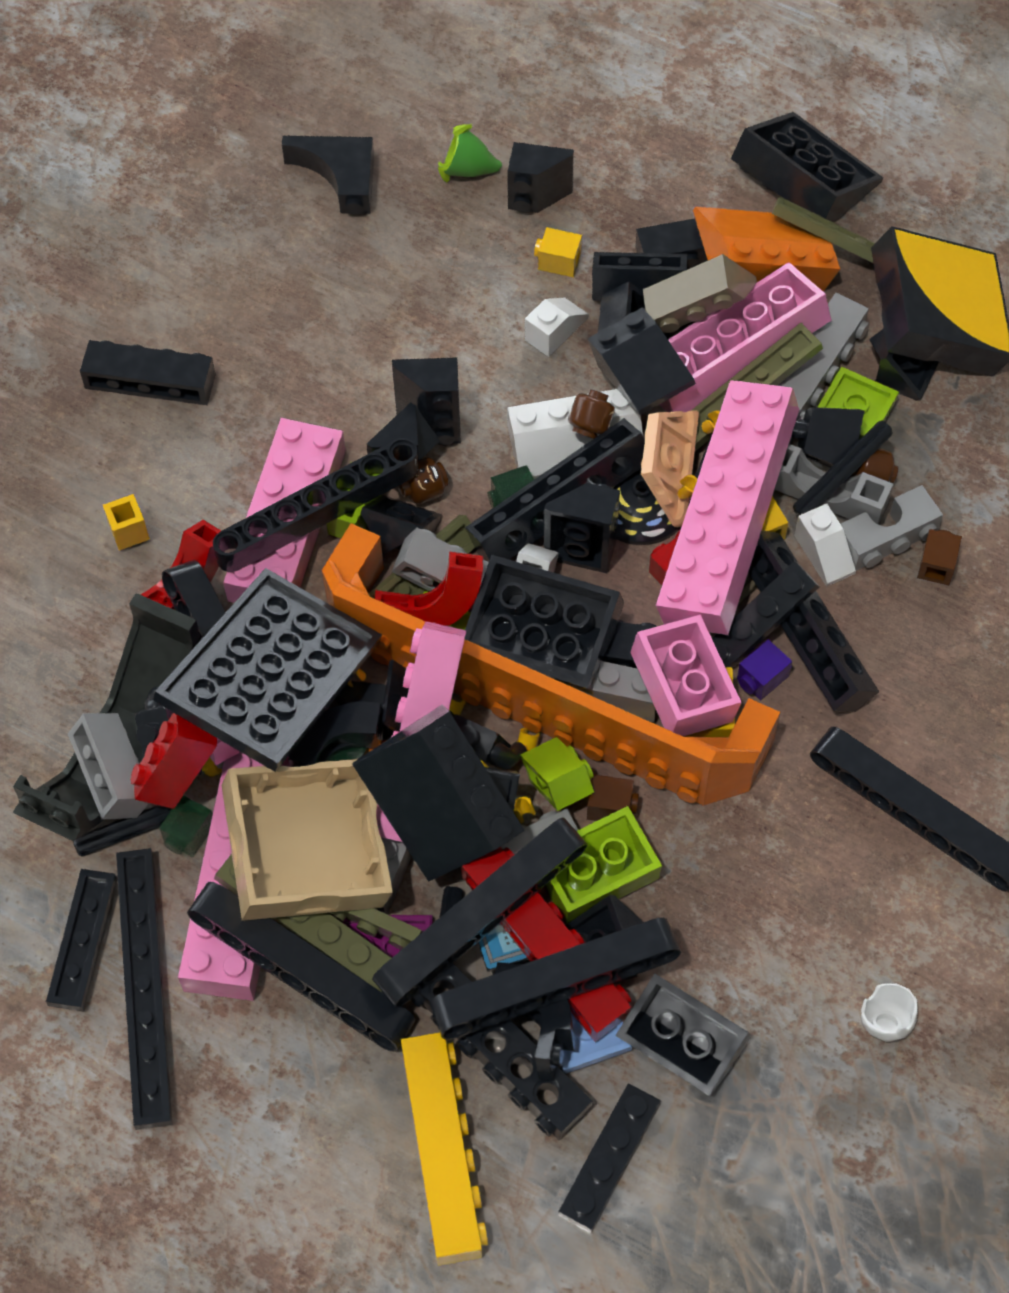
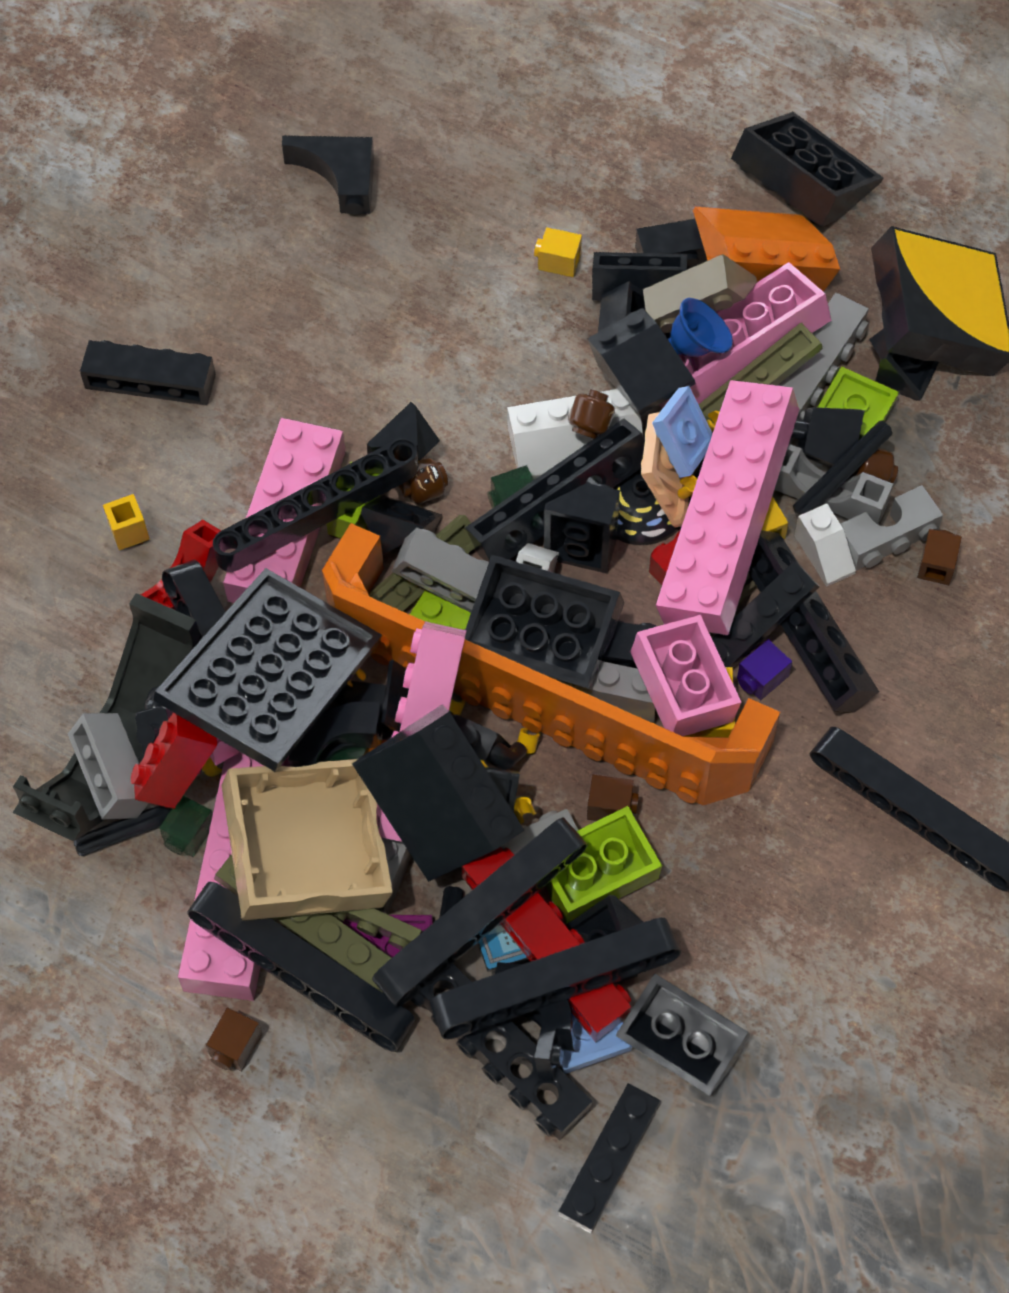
black plate [46,869,117,1012] -> none
black plate [116,848,173,1130] -> none
red arch [374,552,483,626] -> none
black slope [392,357,461,446] -> none
yellow brick [401,1032,488,1266] -> none
bright green hat [438,124,502,183] -> none
black slope [507,142,574,213] -> none
lime brick [521,737,594,811] -> none
white slope [525,298,589,357] -> none
olive tile [772,197,875,263] -> none
white hair [861,983,918,1042] -> none
none -> reddish brown brick [206,1007,262,1072]
none -> light blue plate [652,386,713,478]
none -> blue hat [668,297,733,357]

